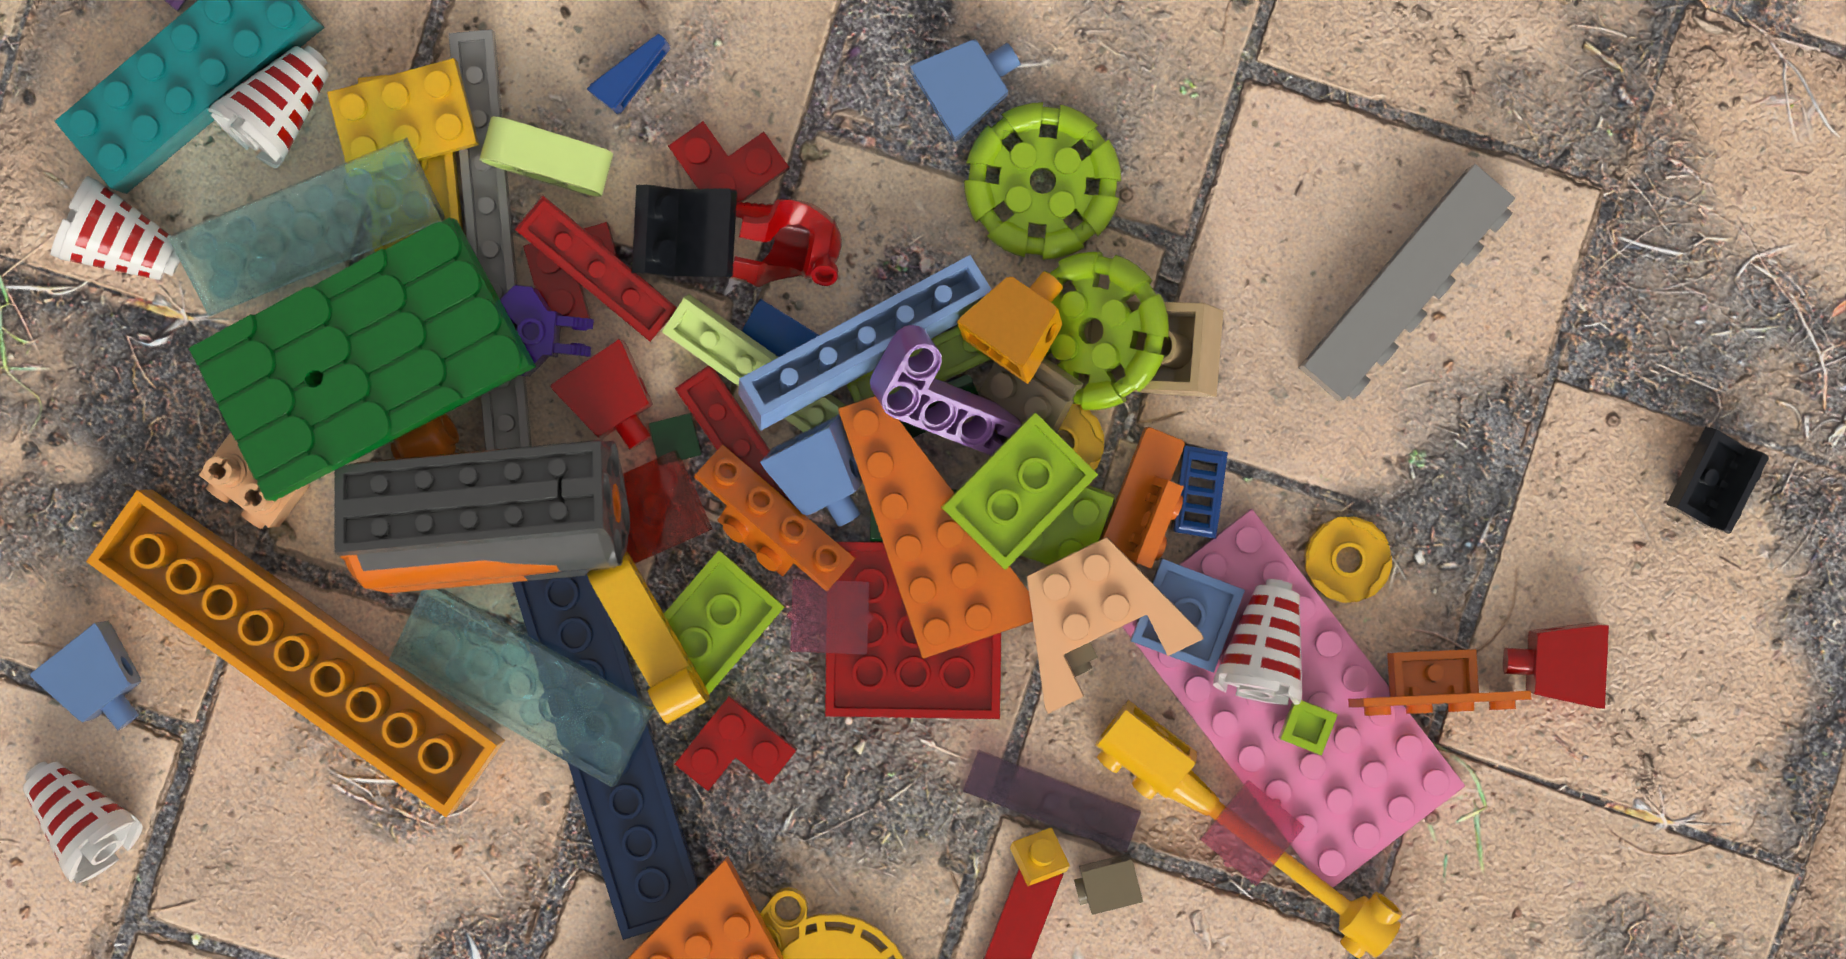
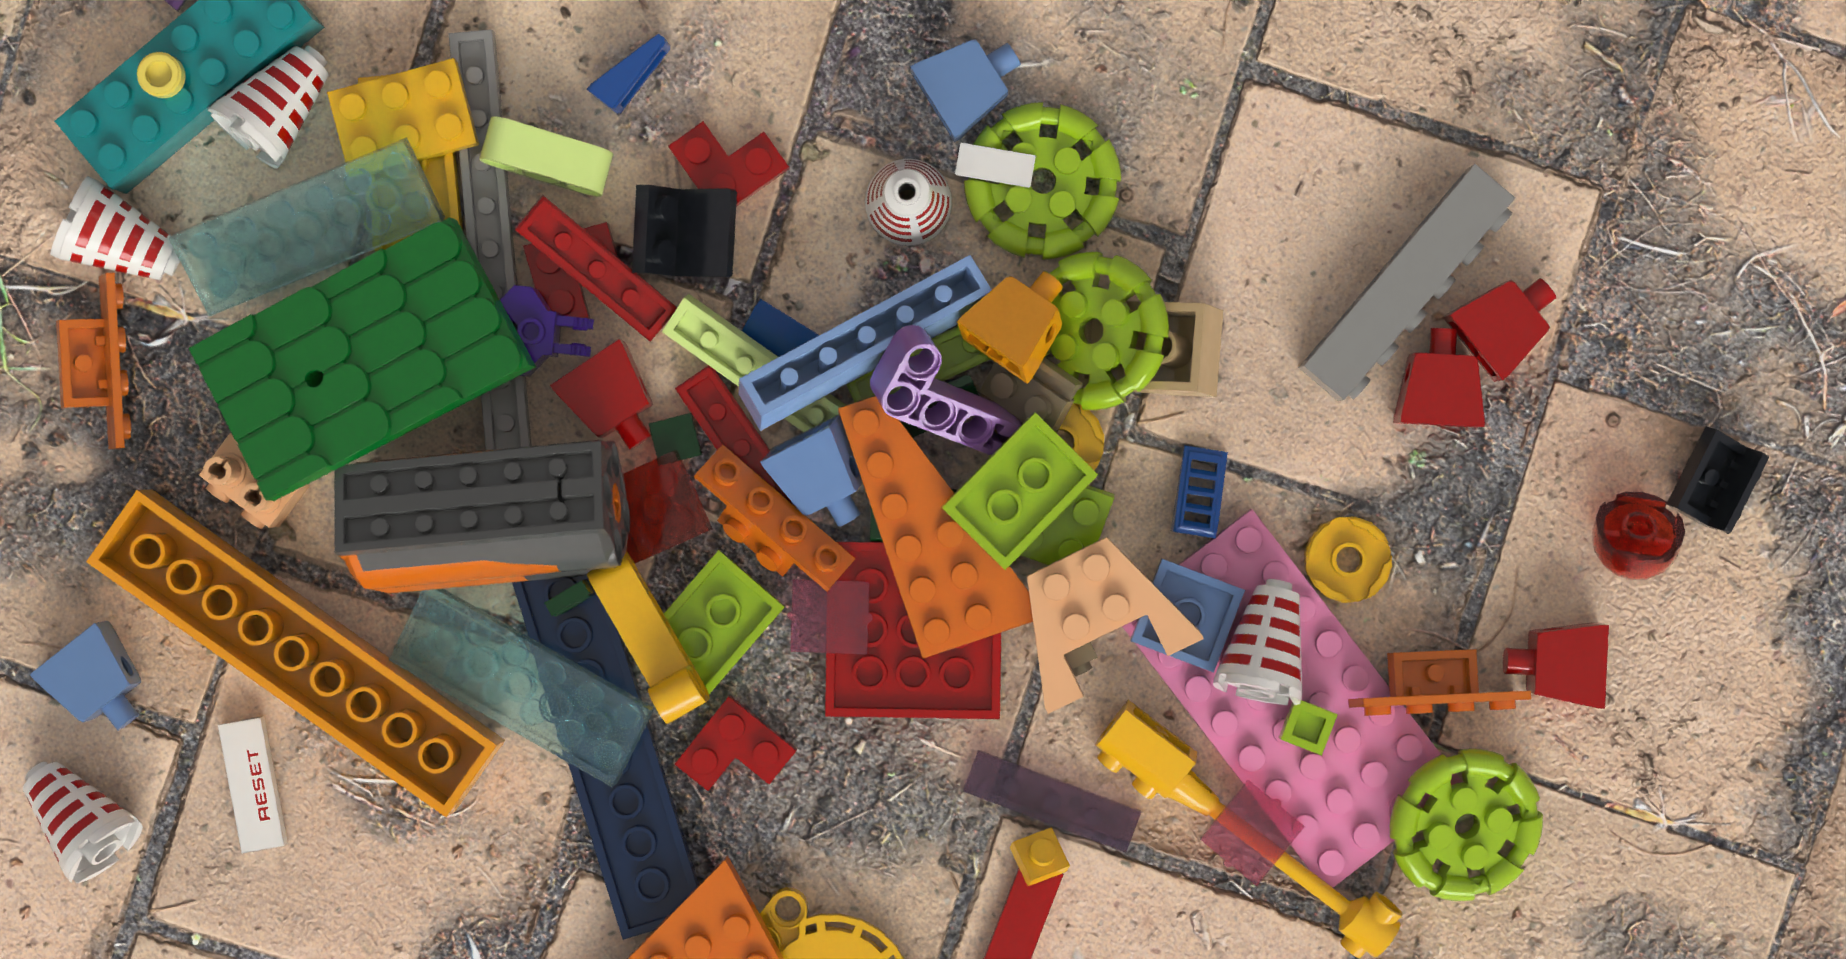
orange head [390,413,459,459] -> none
red piece [732,199,842,287] -> none
dark tan brick [1074,853,1143,915] -> none
orange bracket [1100,427,1185,569] -> none
none -> orange bracket [56,273,131,450]
none -> light yellow tile [137,52,186,98]
none -> white tile [218,716,288,853]
none -> dark green tile [544,579,595,617]
none -> white cone [865,159,952,246]
none -> white sticker [955,143,1036,188]
none -> lime plate [1389,748,1543,901]
none -> red torso [1394,328,1485,428]
none -> red torso [1443,278,1556,382]
none -> clear red cylinder [1592,492,1685,580]

